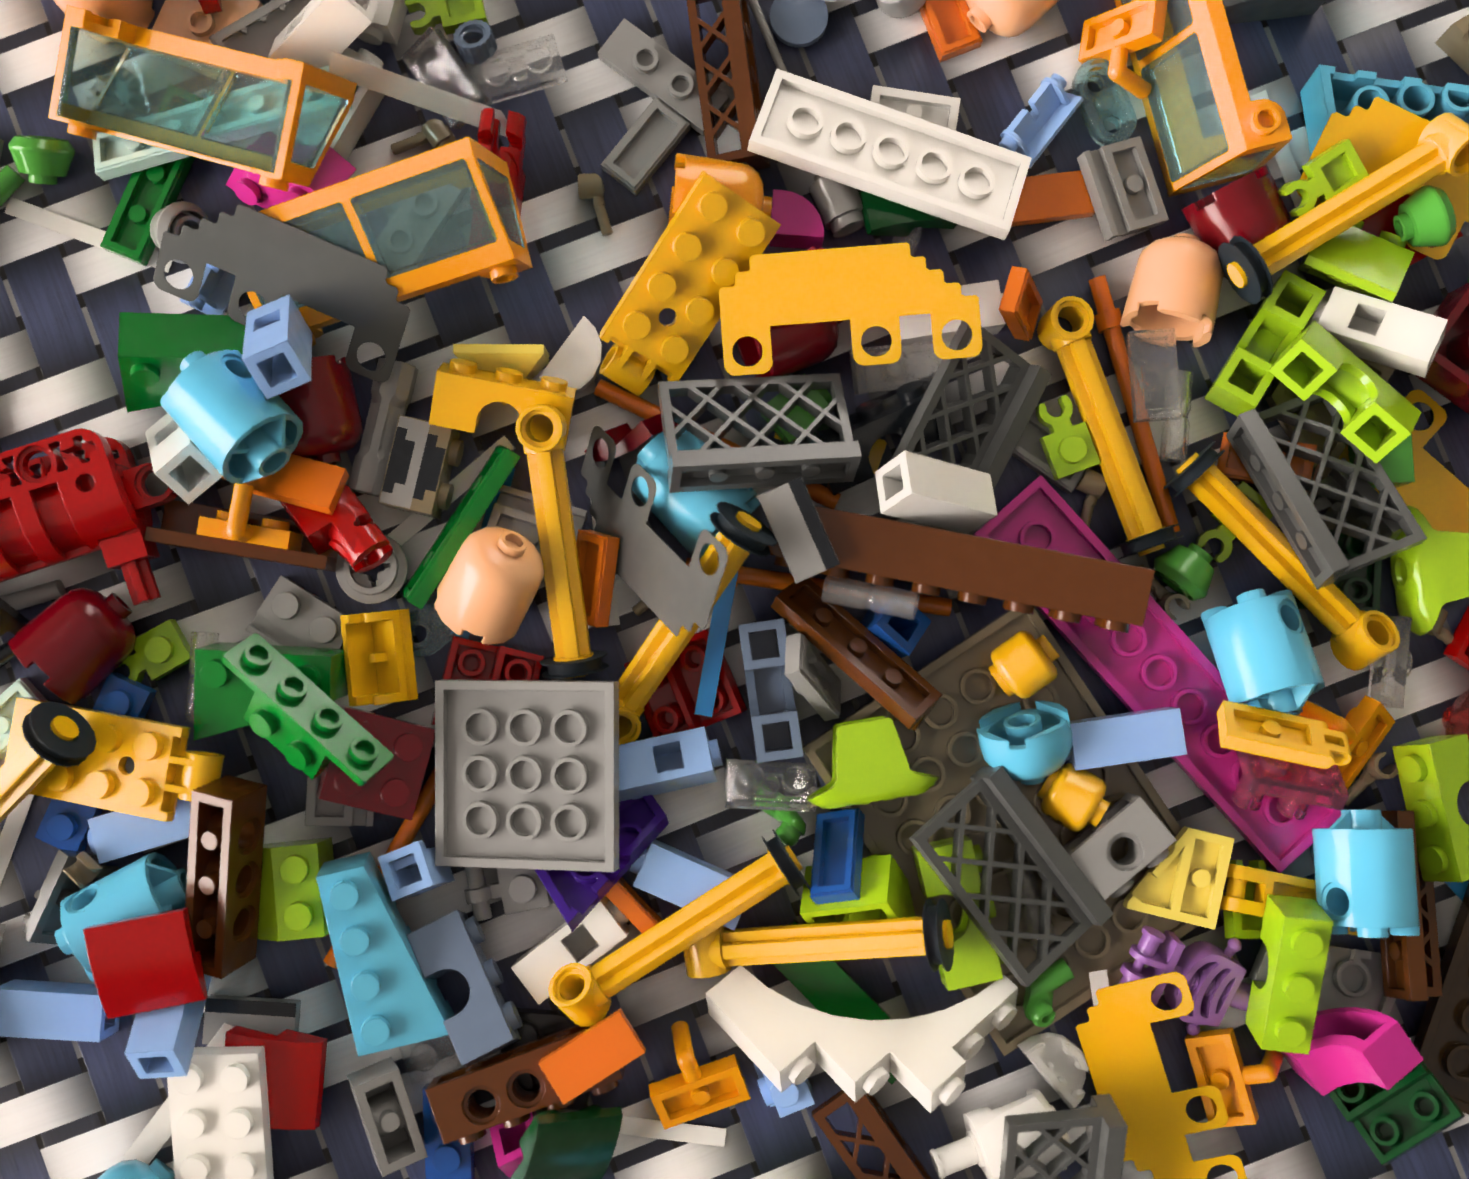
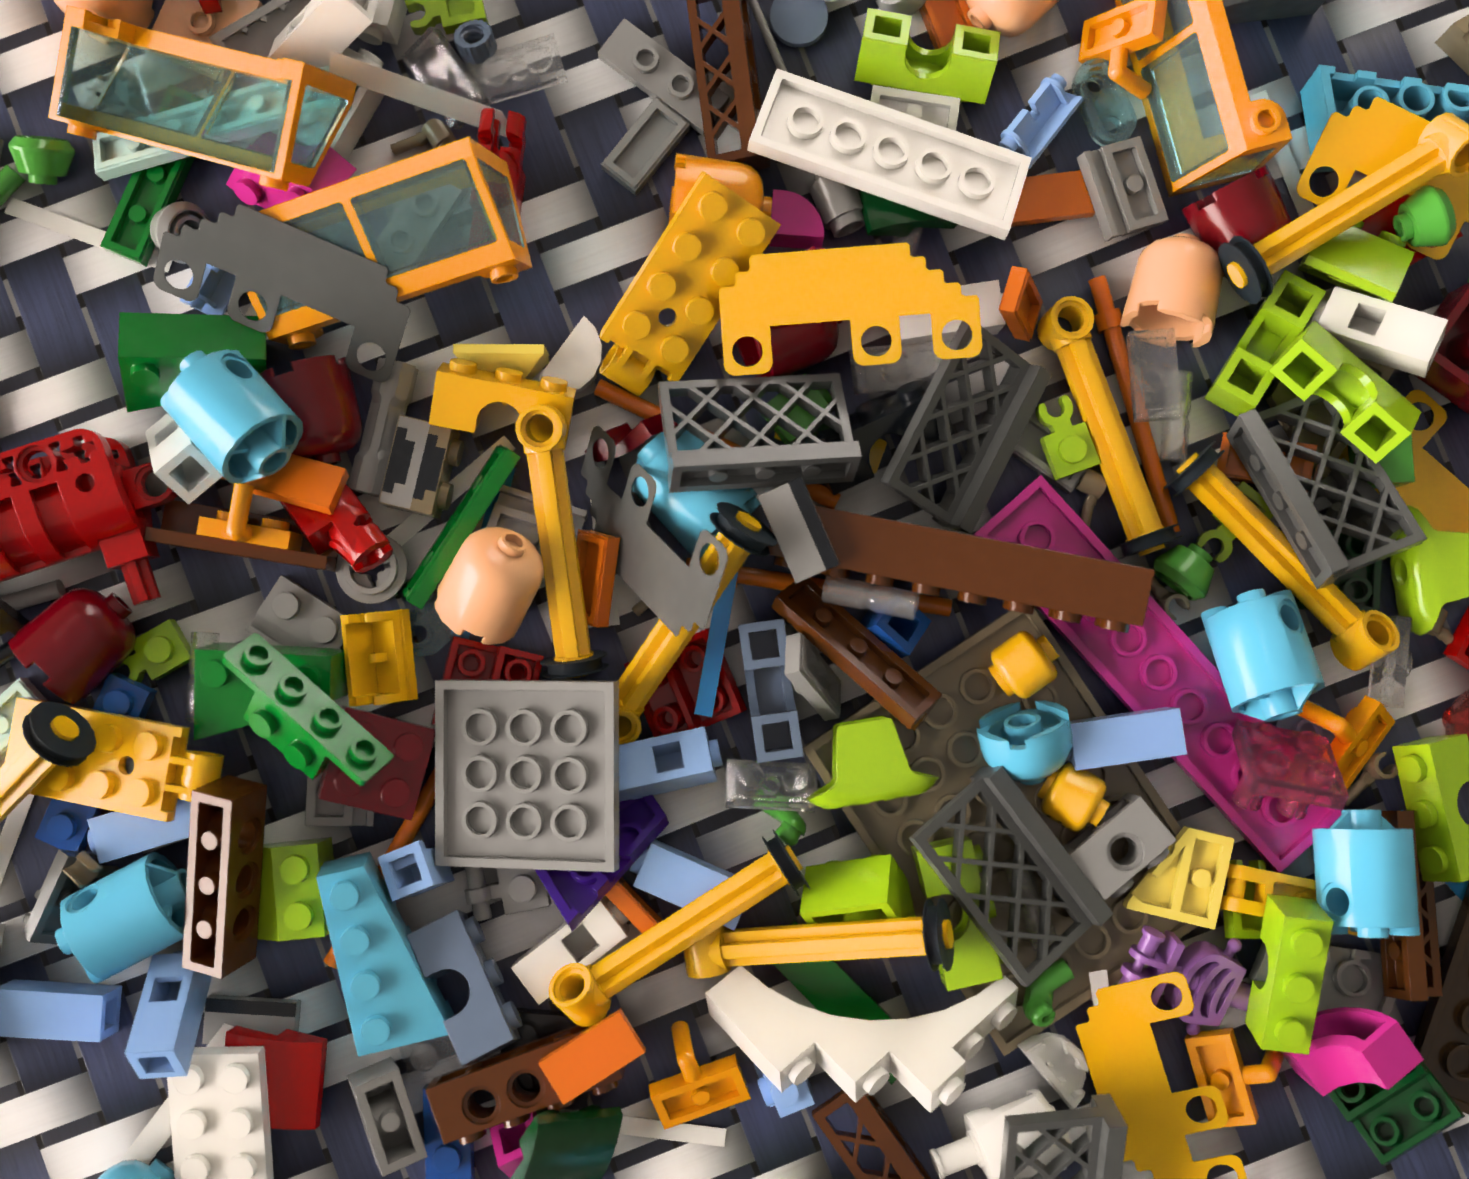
red slope [83,907,208,1019] -> none
light blue brick [242,294,312,400] -> none
dark tan hand [578,173,613,236] -> none
blue tile [810,808,865,905] -> none
white brick [875,451,998,534] -> none
yellow hinge [1217,700,1352,769] -> none
lime plate [1278,139,1369,217] -> none
none -> lime arch [854,8,1001,105]

